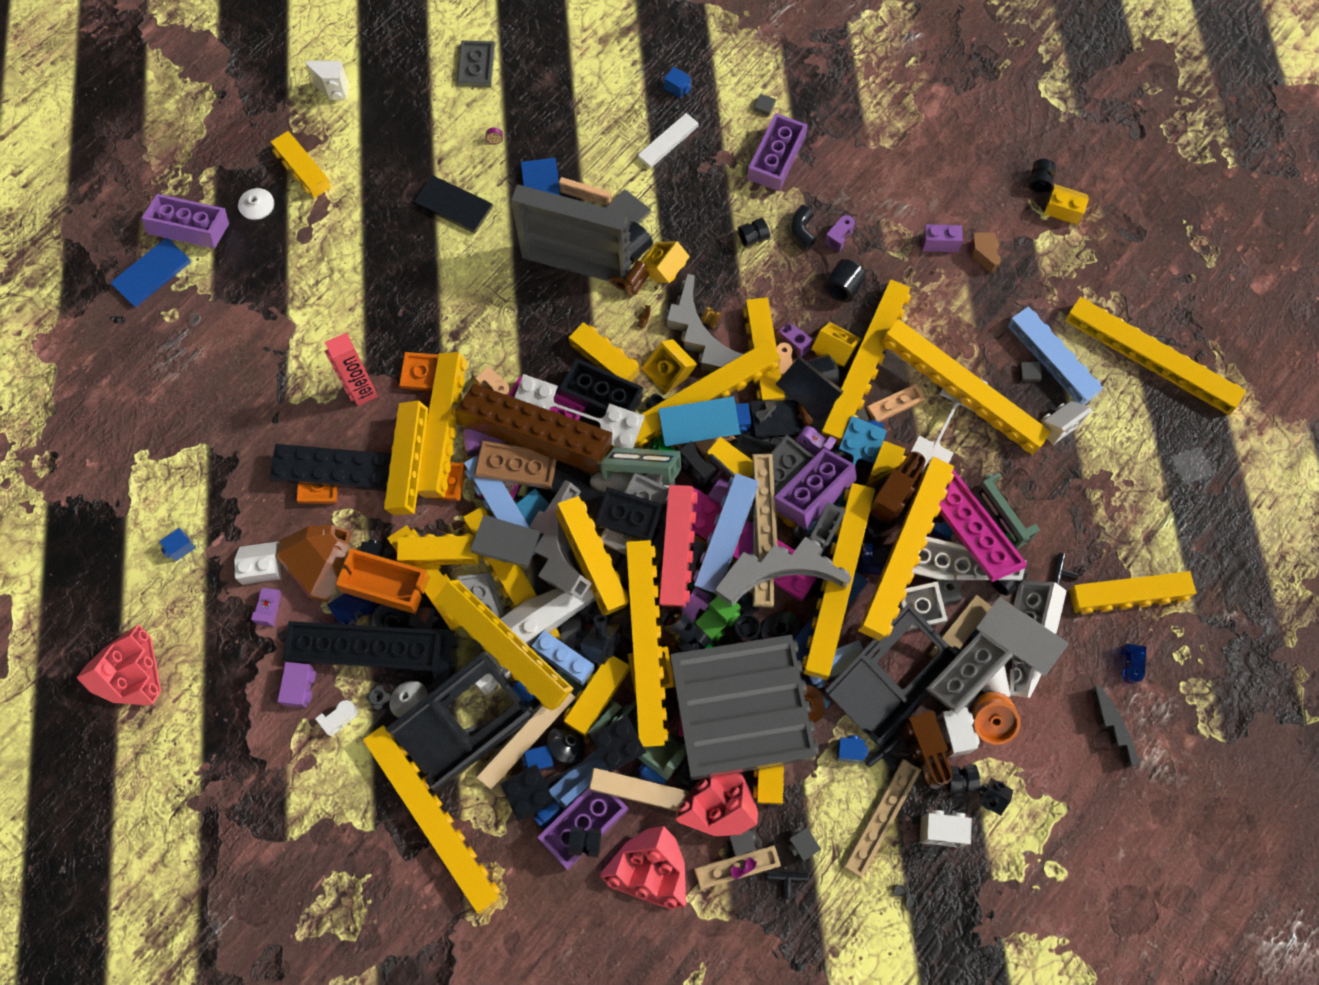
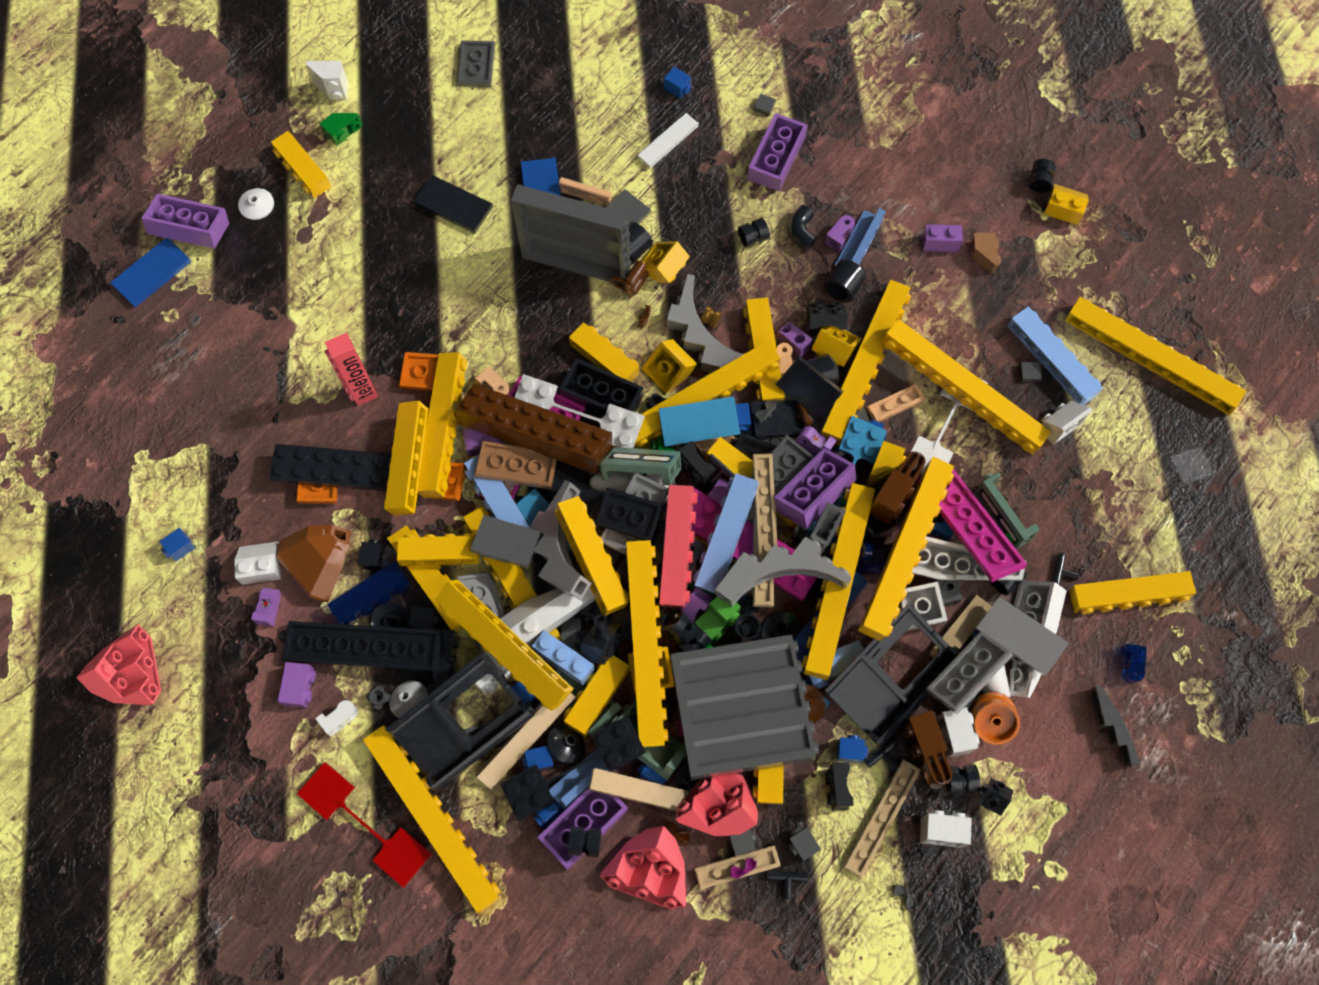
orange piece [336,548,429,614] -> none
tile [485,128,503,144] -> none
none -> red hinge [297,762,432,888]
none -> green slope [319,113,363,146]
none -> reddish brown piece [664,822,690,846]
none -> black brick [806,301,848,330]
none -> black brick [825,762,854,811]
none -> medium blue panel [835,208,886,266]

